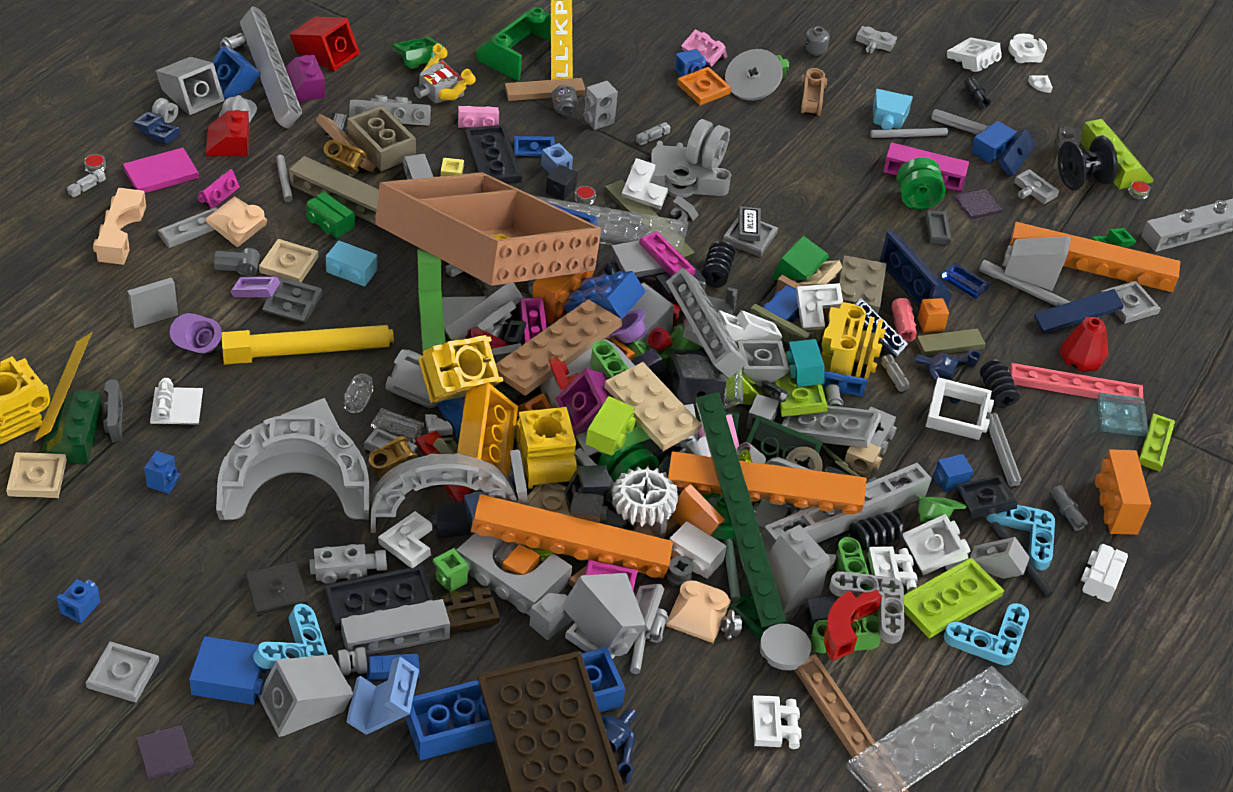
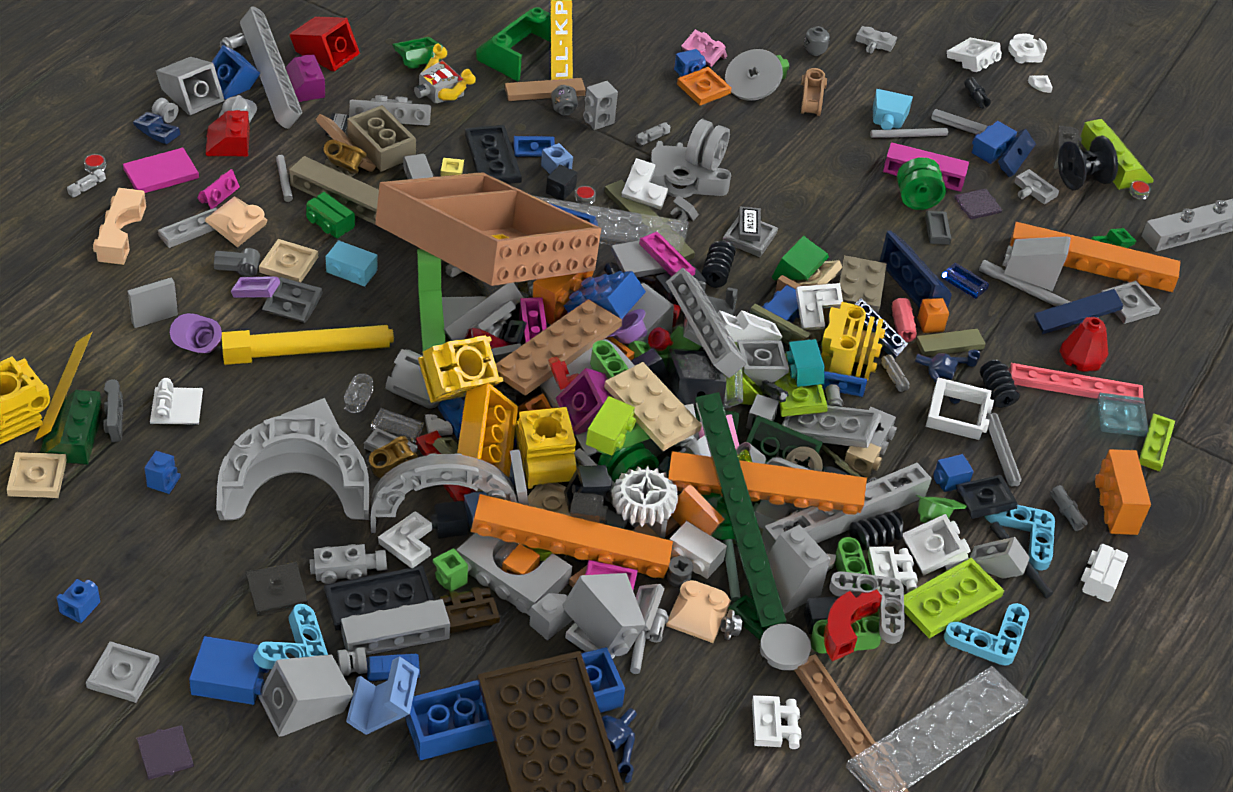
bright pink bracket [458,106,499,128] -> none

